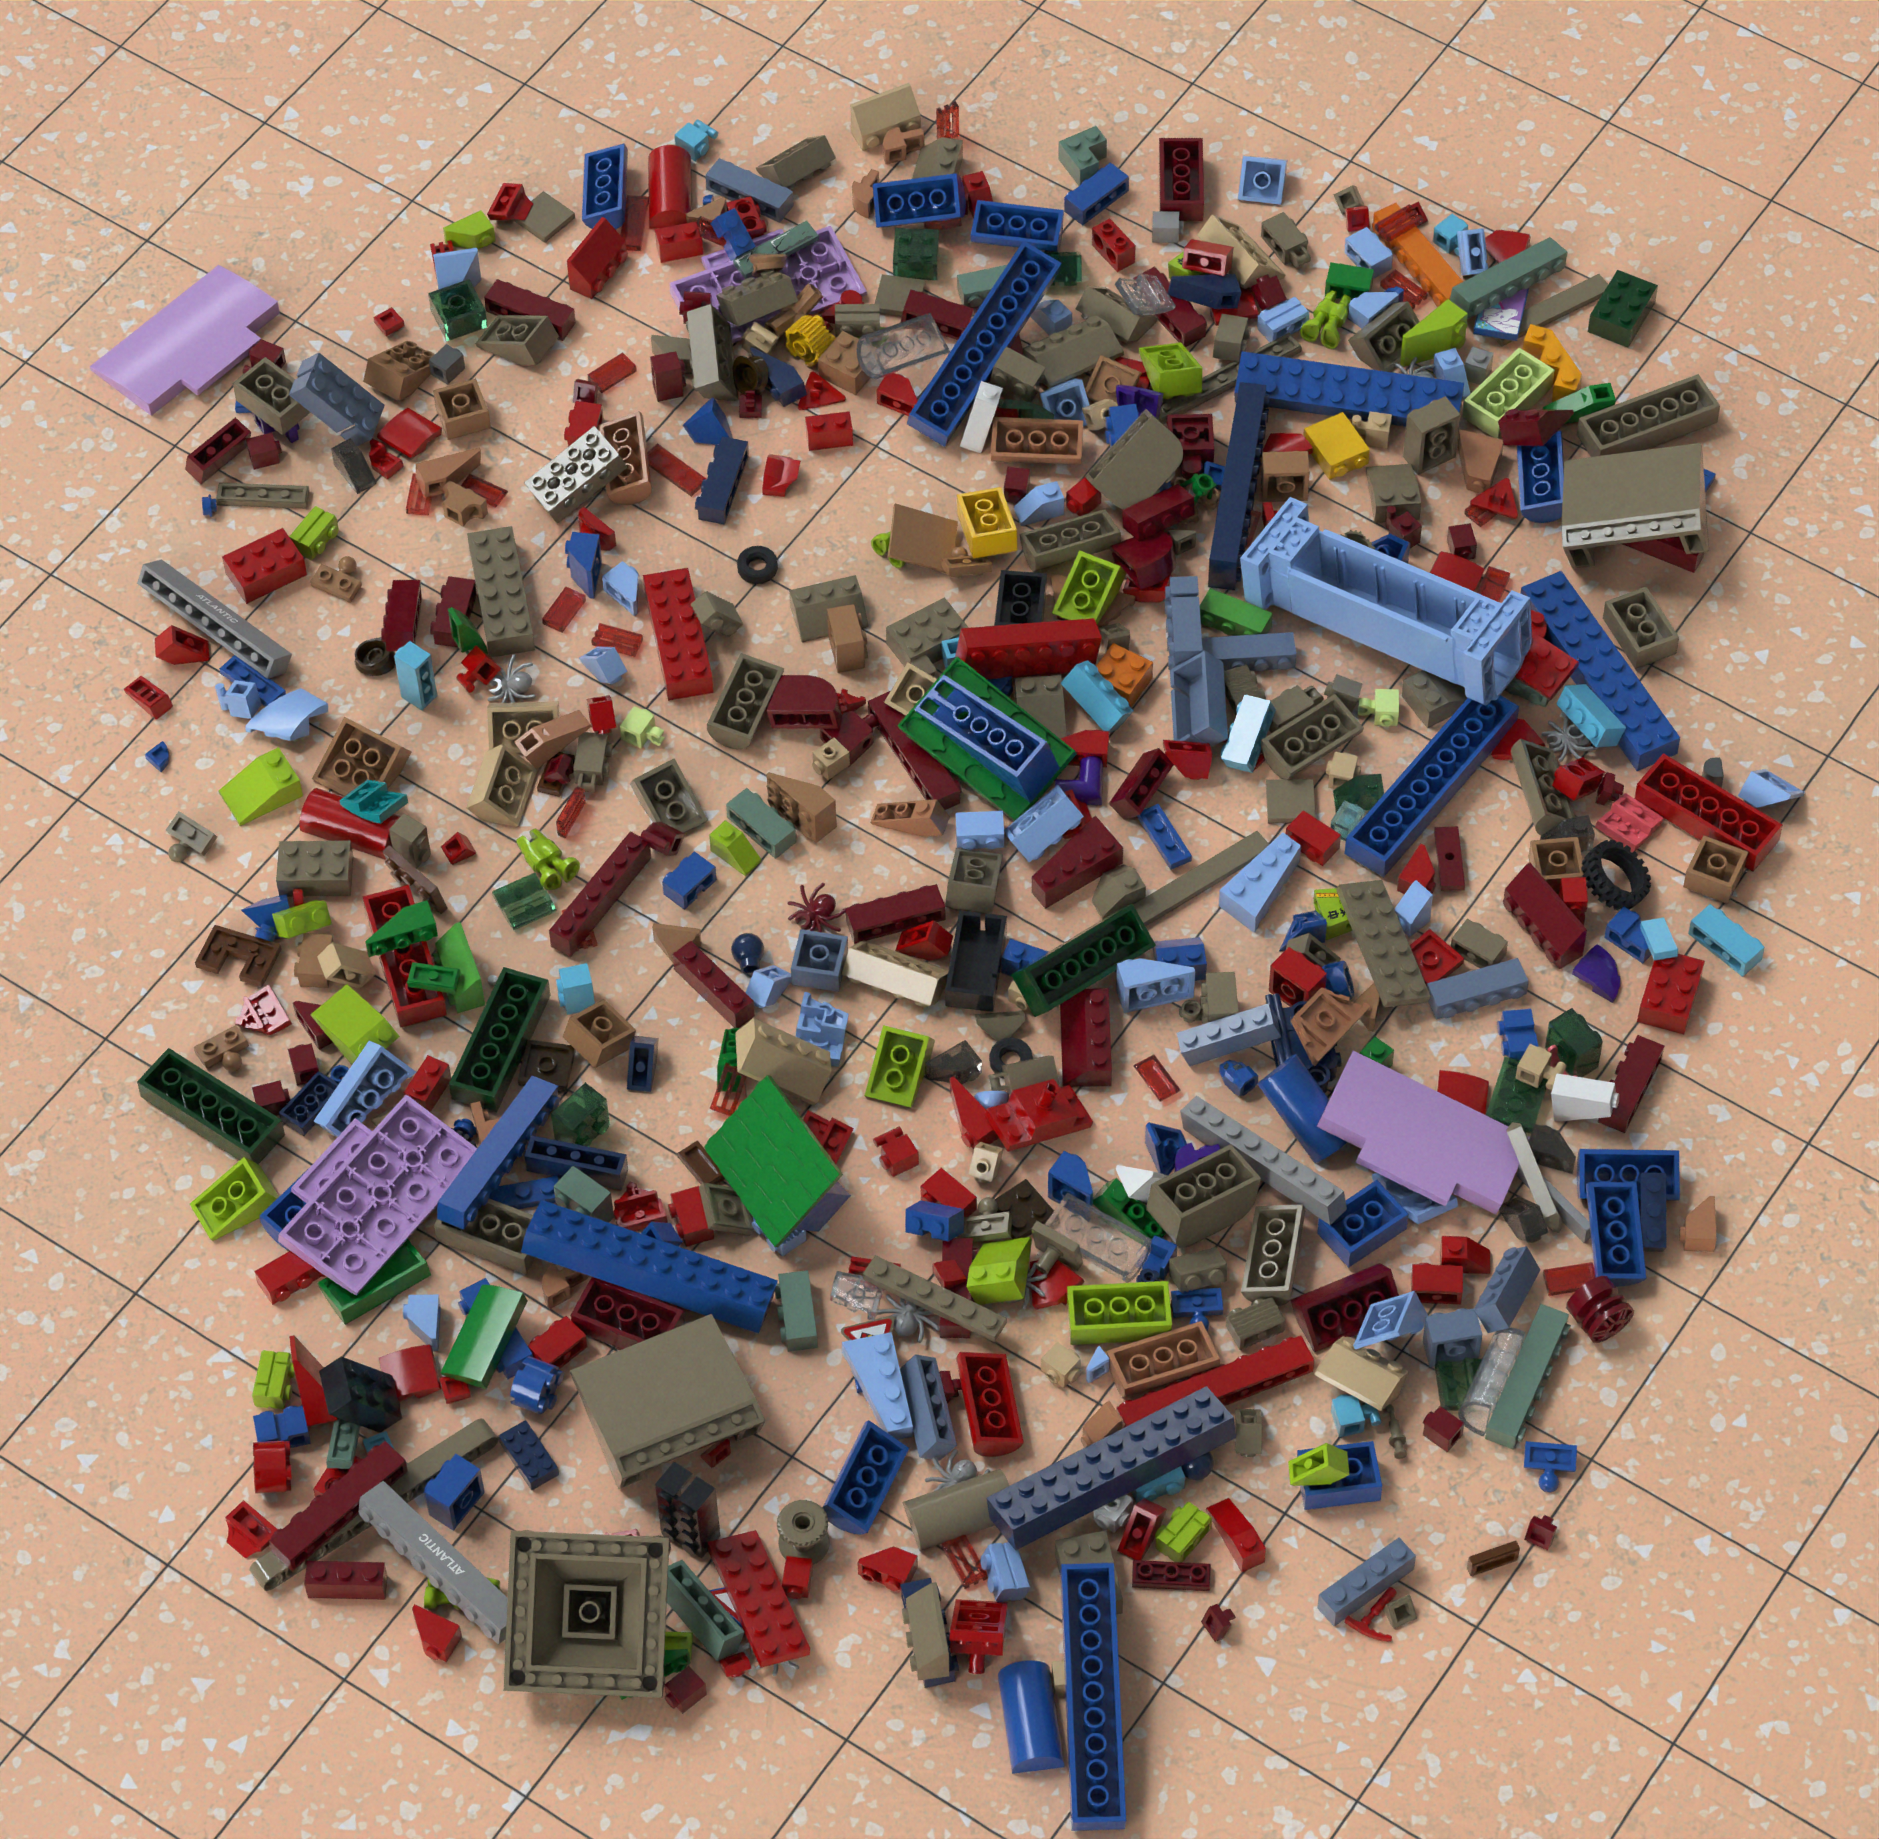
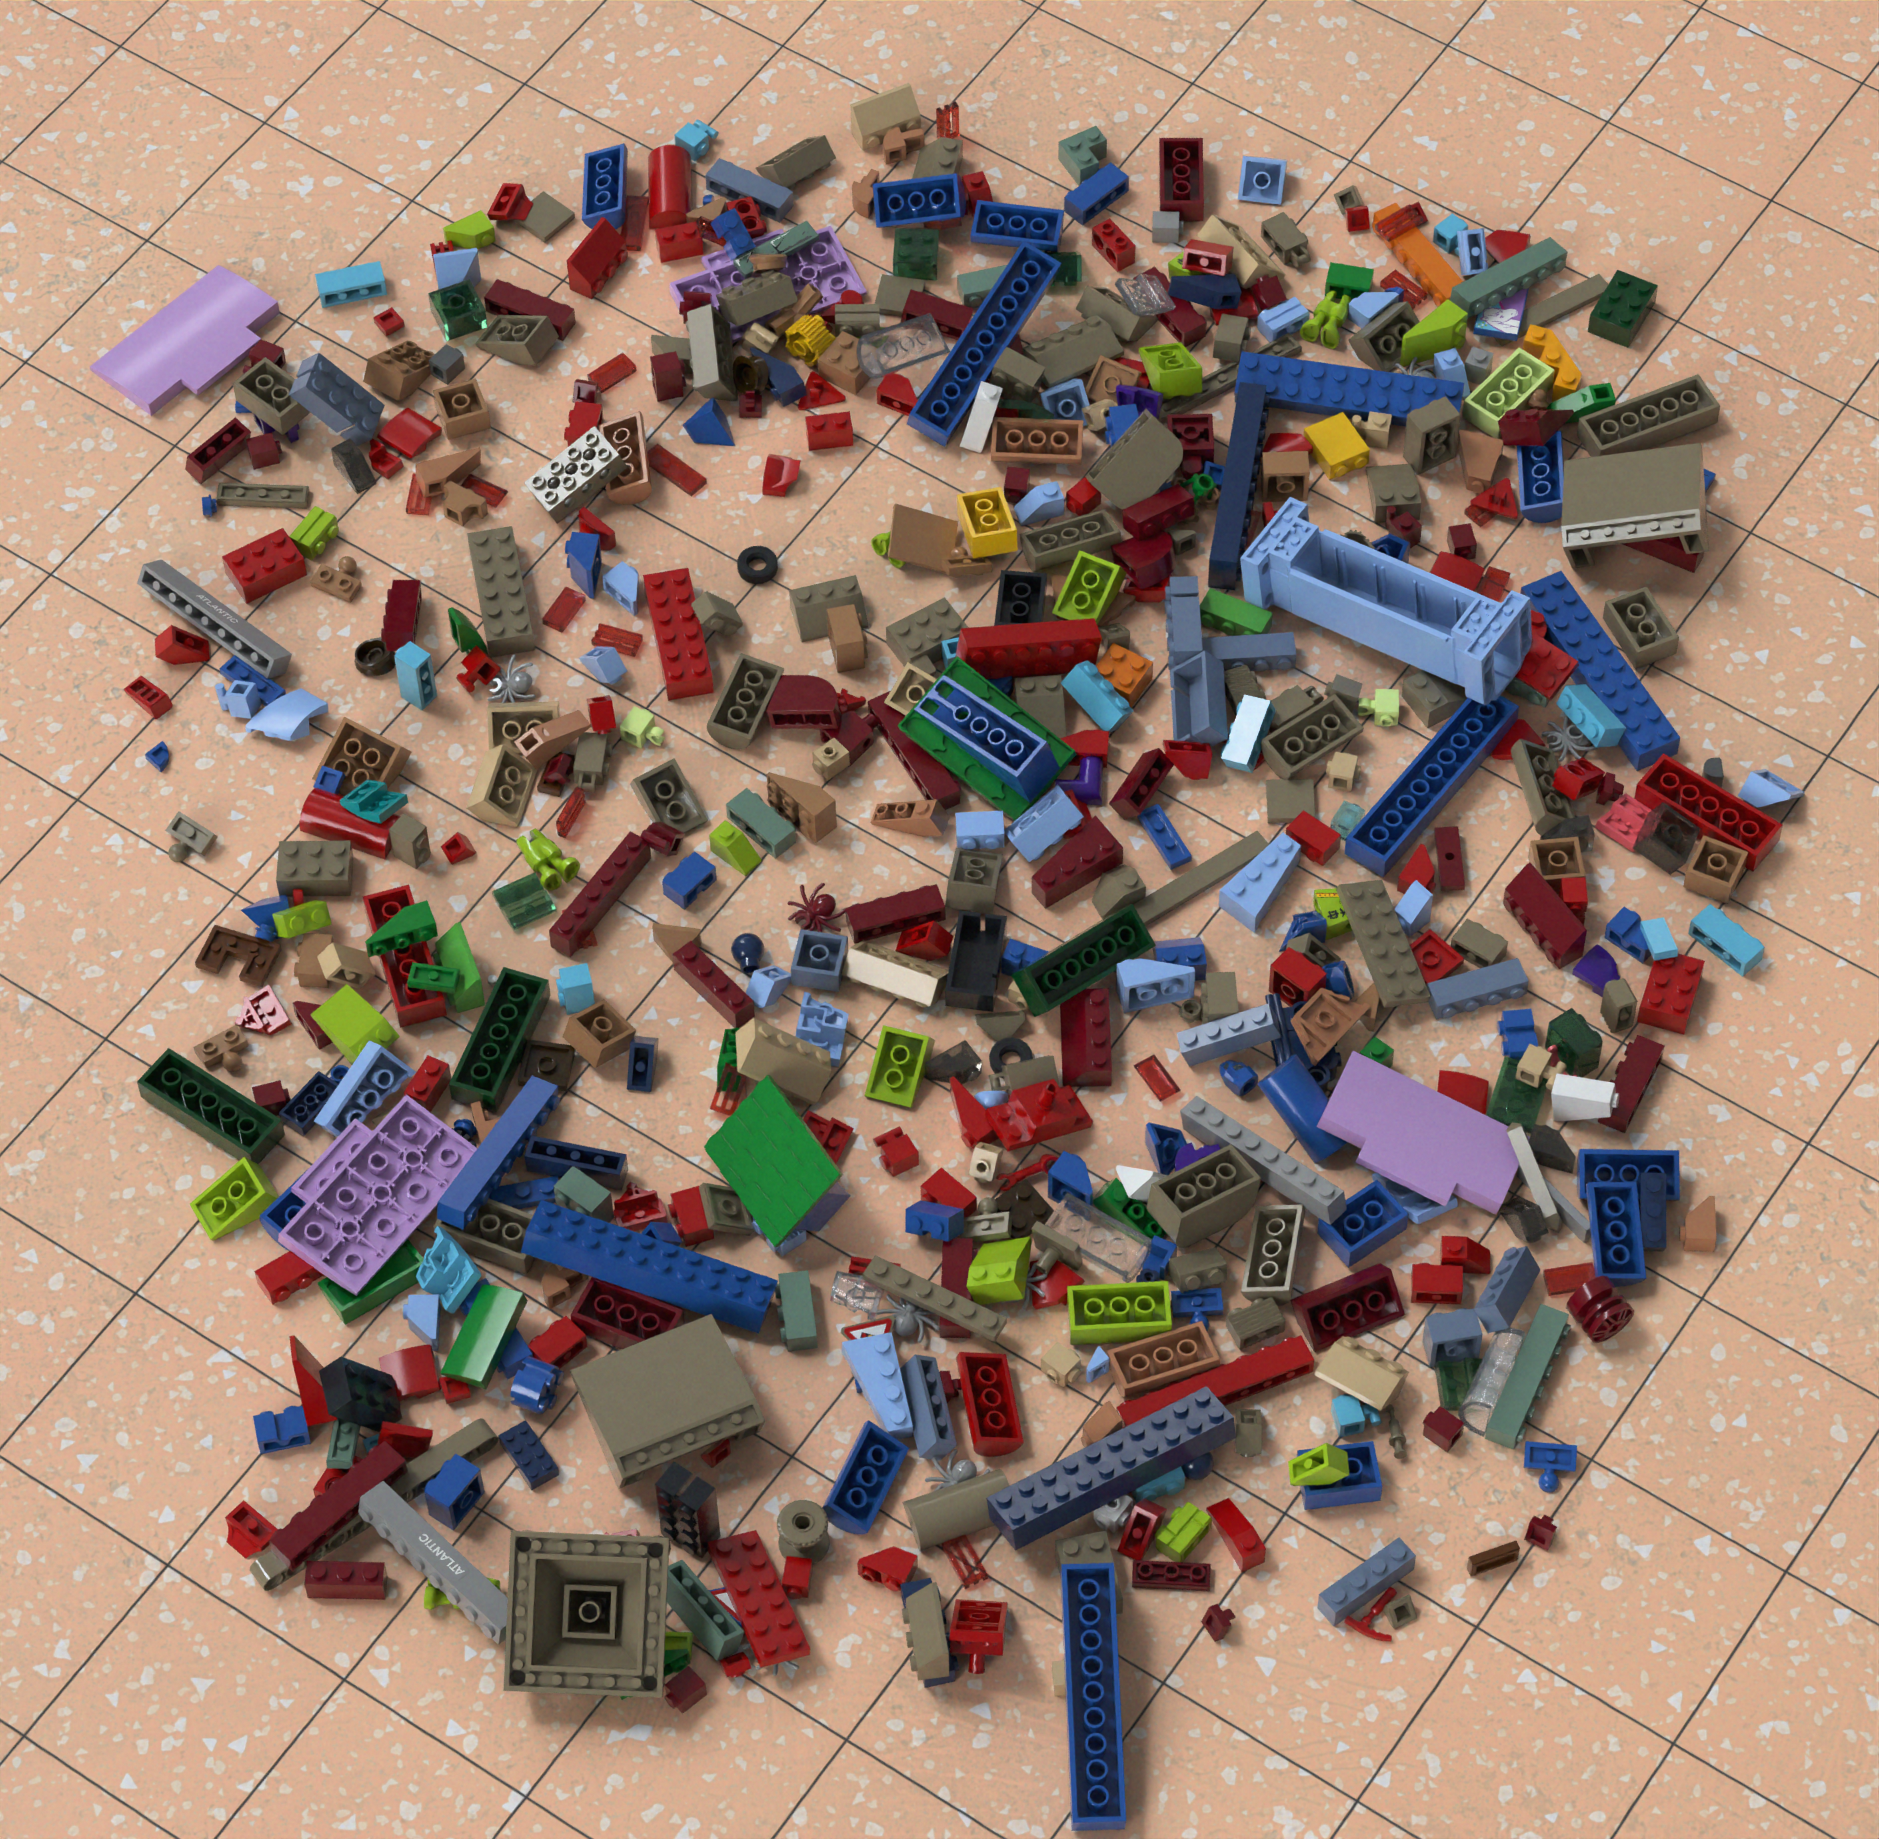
lime slope [218,747,303,826] -> none
lime brick [252,1350,295,1409] -> none
red brick [253,1441,292,1494] -> none
dark red brick [288,1043,319,1086] -> none
reddish brown plate [383,845,448,914] -> none
red slope [412,1604,462,1662] -> none
dark red brick [430,576,477,648] -> none
clear green brick [551,1082,610,1147] -> none
reddish brown tile [677,1140,725,1185] -> none
dark blue brick [695,436,749,525] -> none
red slope [932,1260,967,1290] -> none
light blue brick [981,1542,1030,1602] -> none
blue brick [998,1660,1065,1774] -> none
light blue slope [1030,300,1072,336] -> none
clear green slope [1333,774,1384,813] -> none
light blue brick [1344,227,1393,279] -> none
light blue slope [1353,1291,1428,1349] -> none
black tyre [1581,840,1651,910] -> none
none -> blue plate [313,766,345,794]
none -> medium azure brick [315,261,387,308]
none -> red slope [377,1421,433,1459]
none -> medium azure slope [416,1226,482,1314]
none -> red brick [996,1154,1058,1191]
none -> medium nougat piece [1527,388,1549,409]
none -> dark tan brick [1600,978,1638,1033]
none -> clear smoke brick [1633,802,1701,875]

